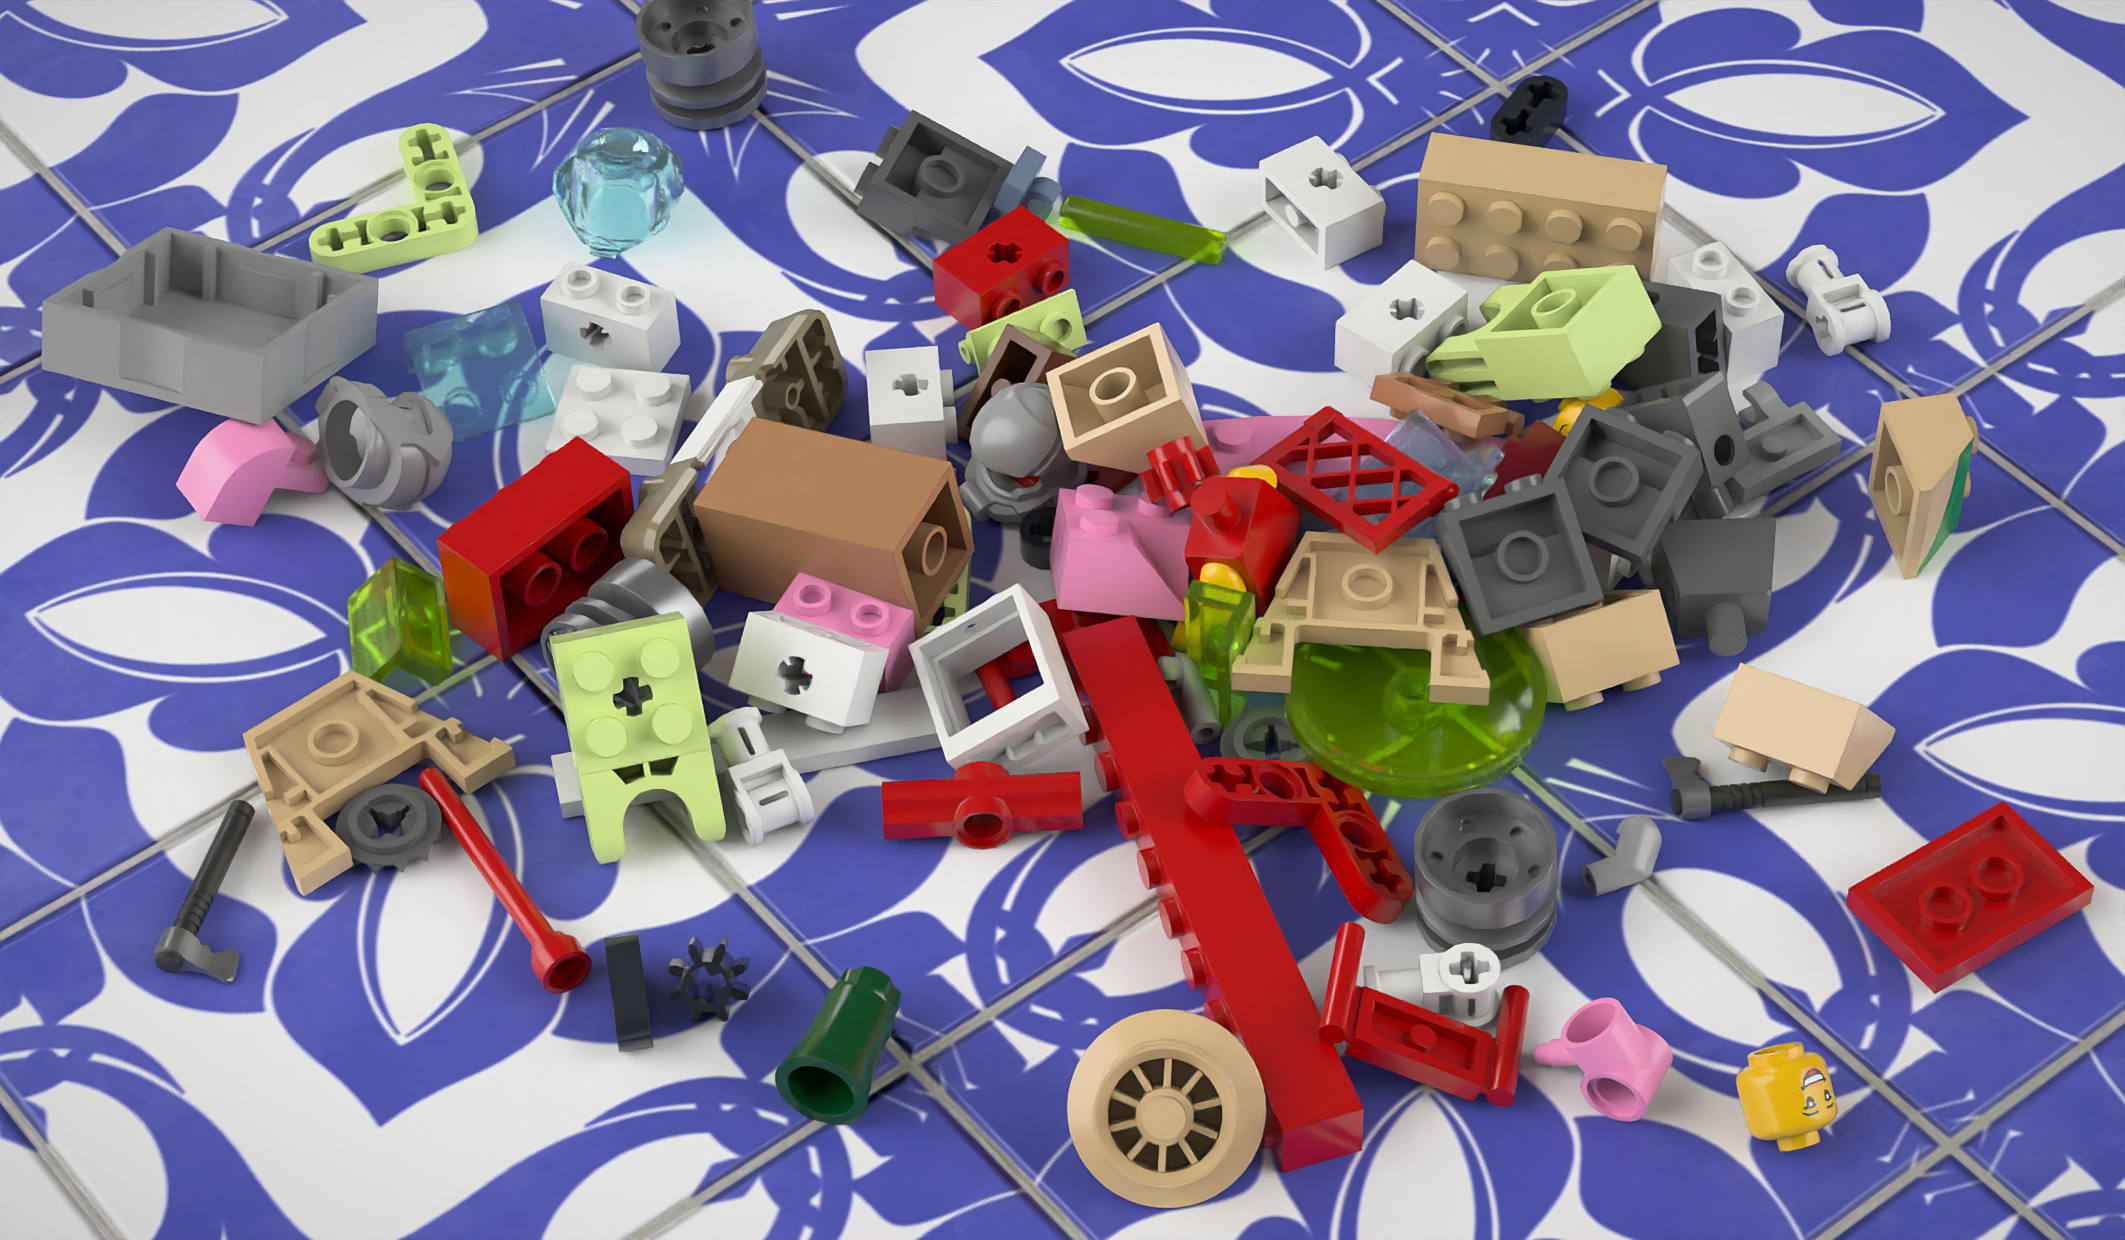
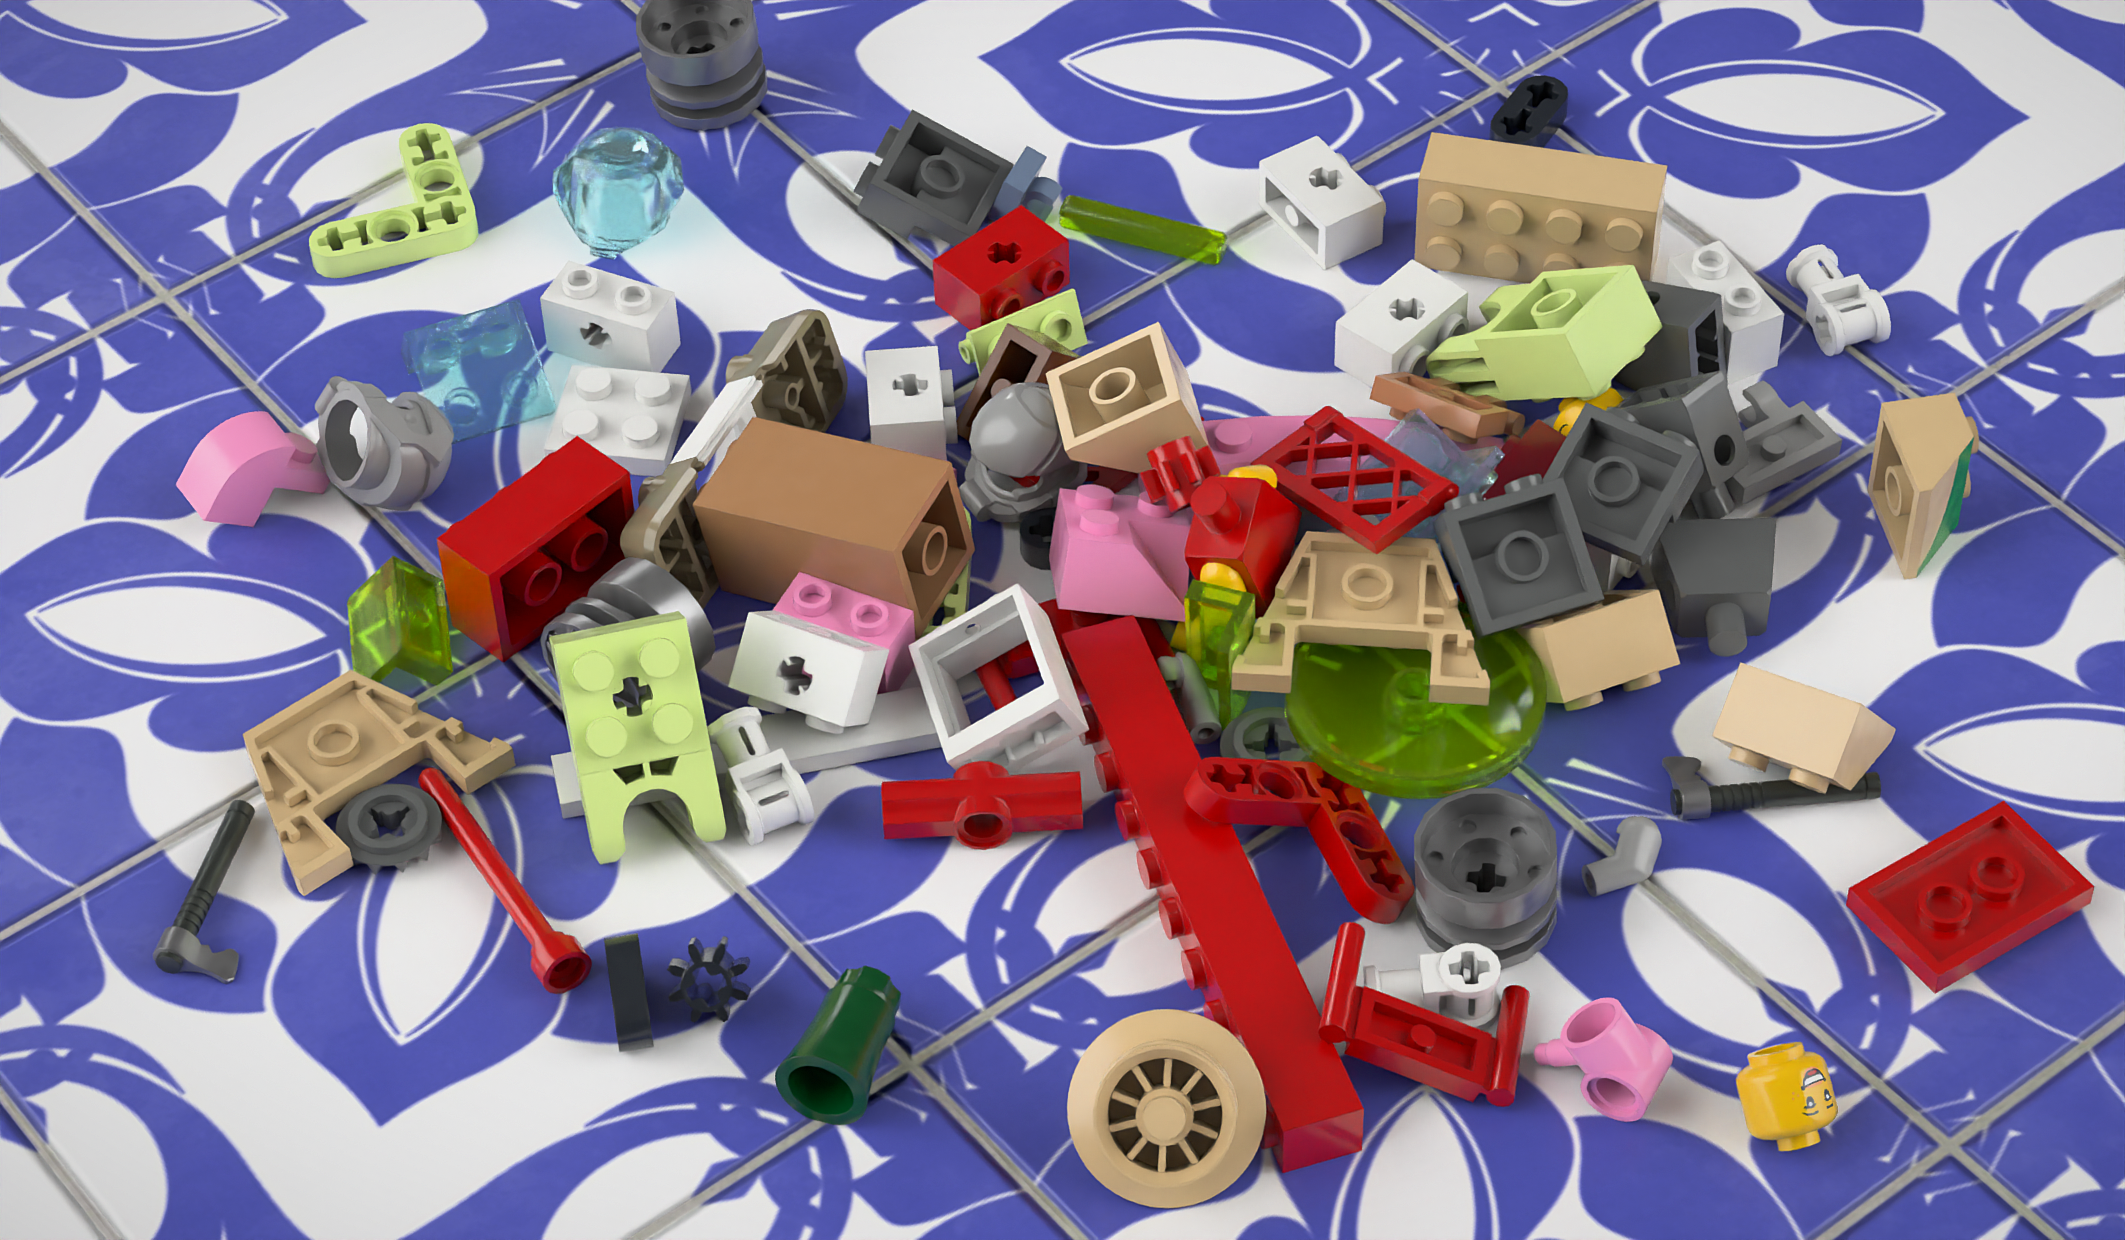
light grey tile [42,227,379,425] -> none

